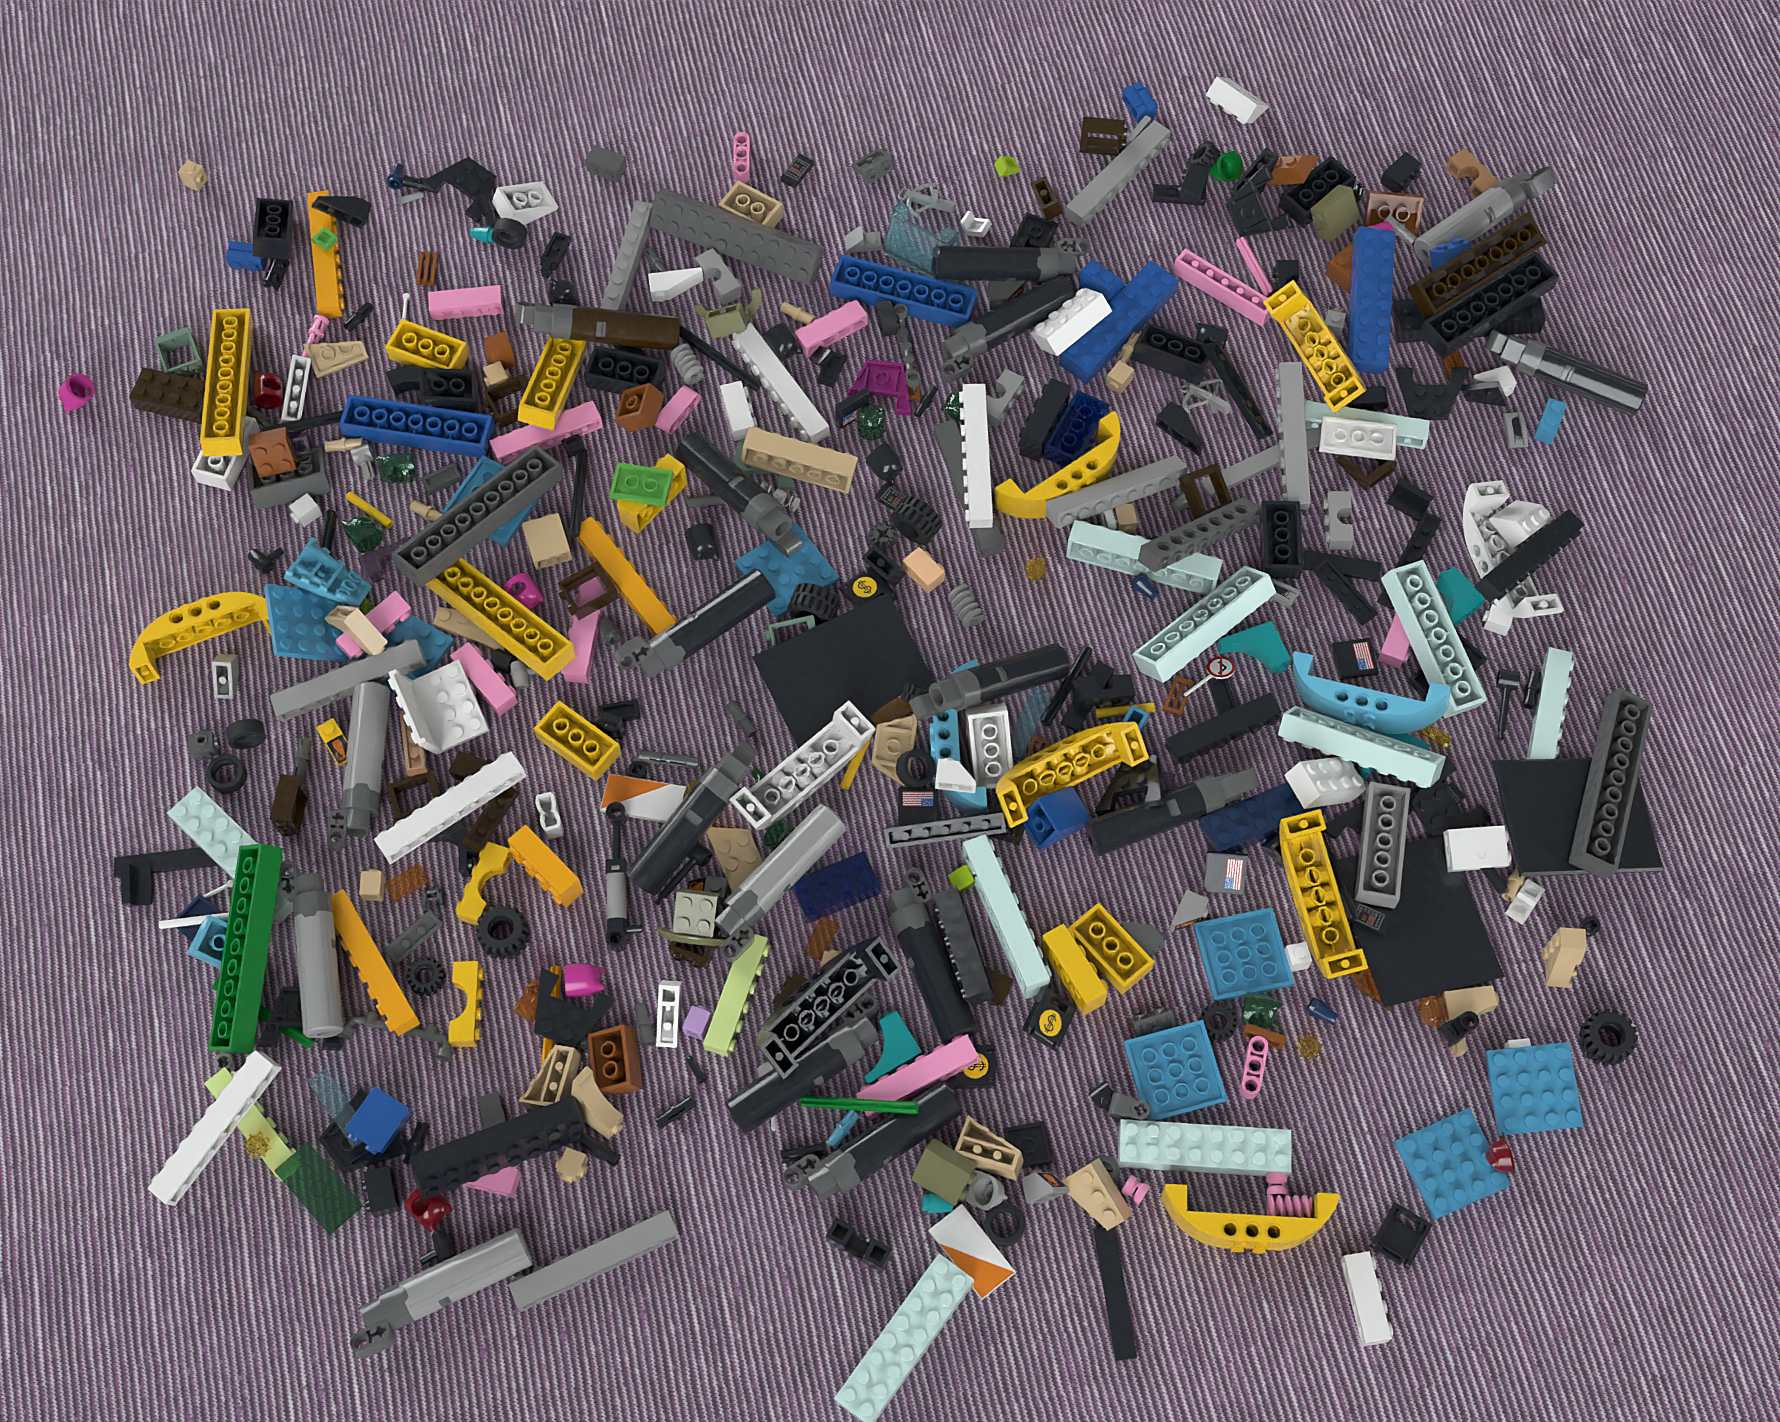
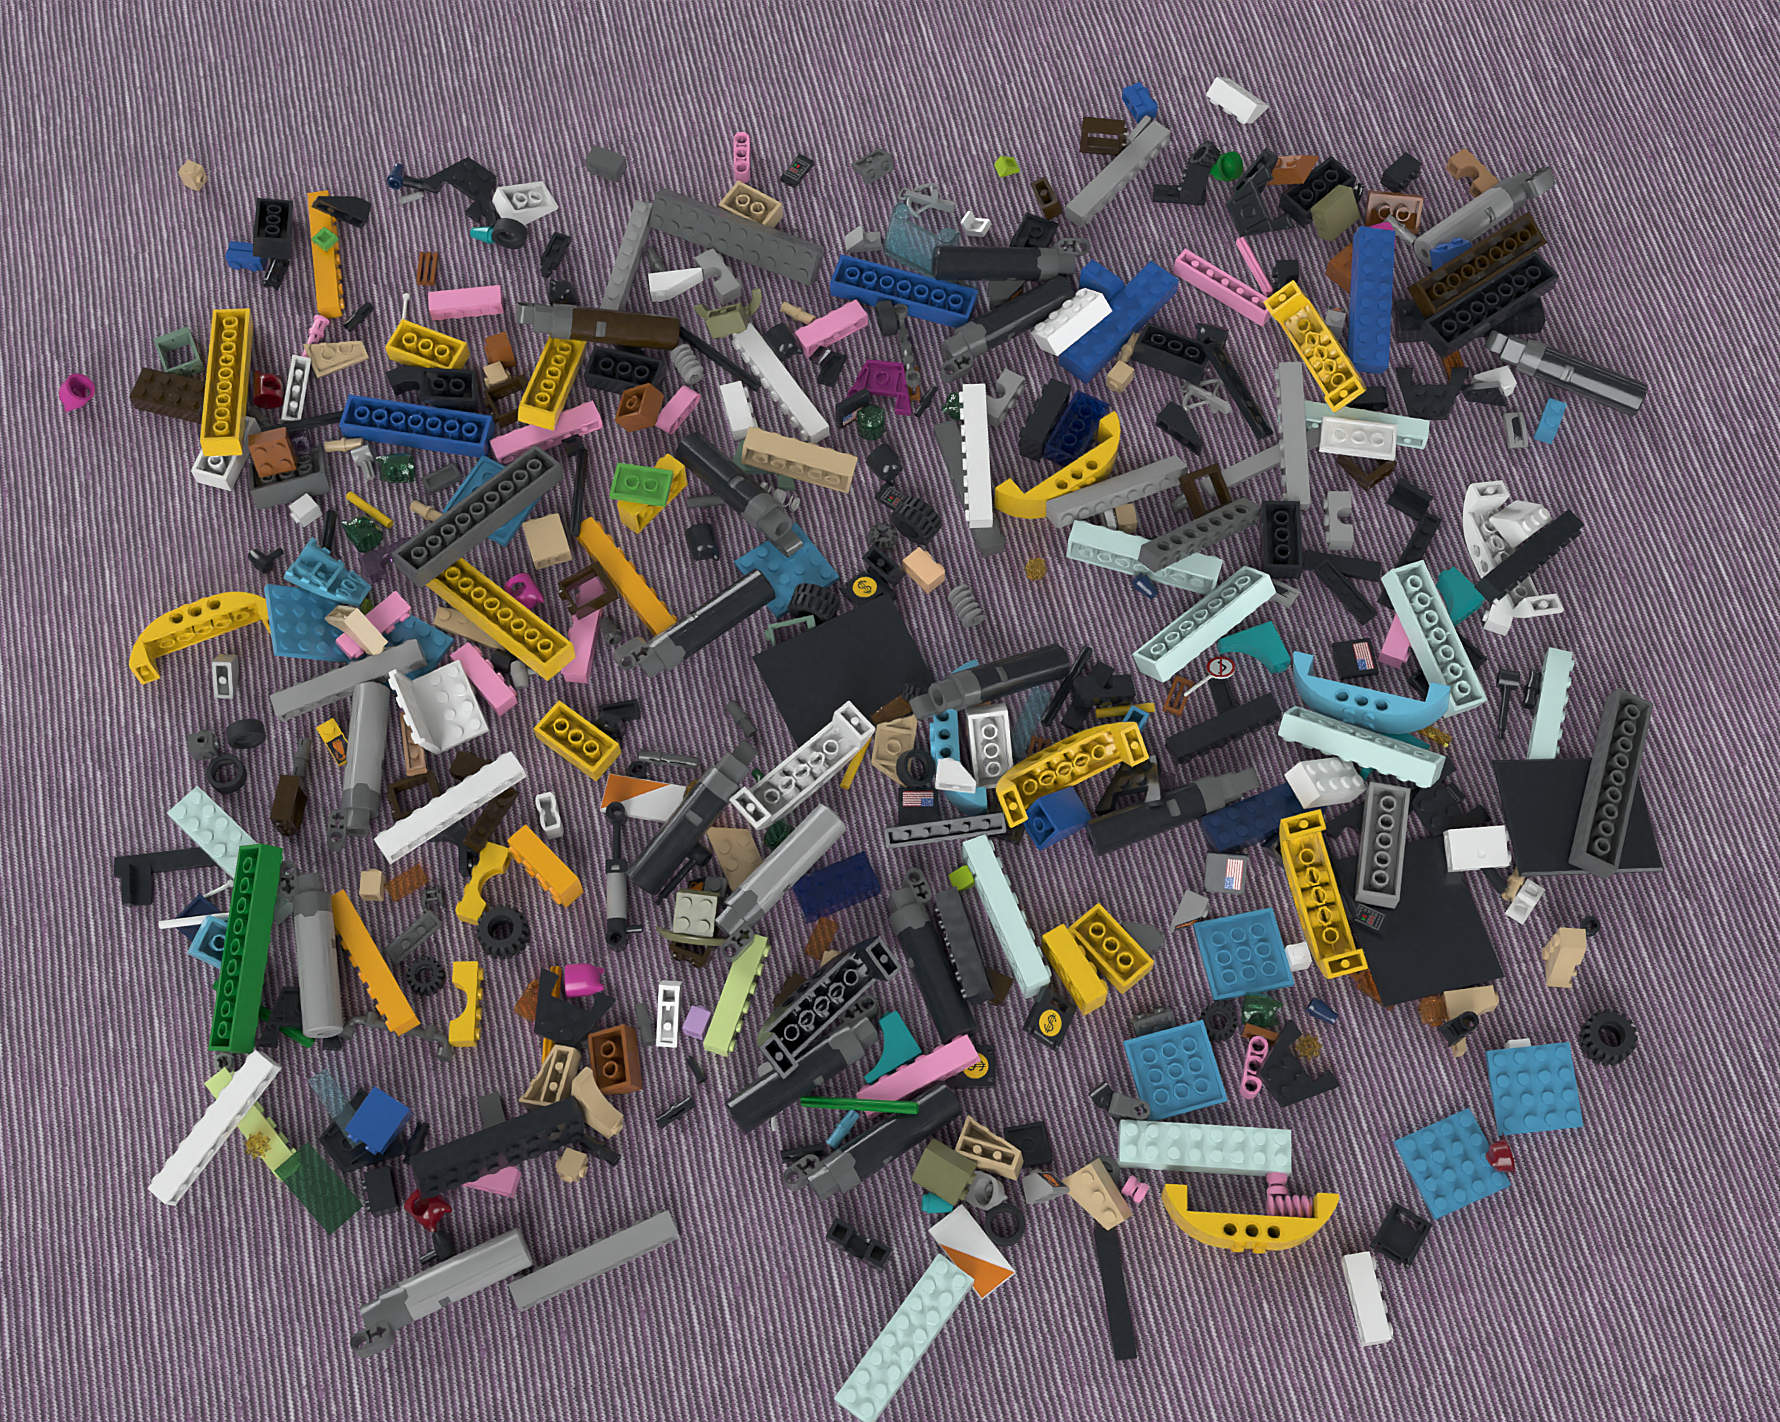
none -> black wing [1256,1019,1340,1108]

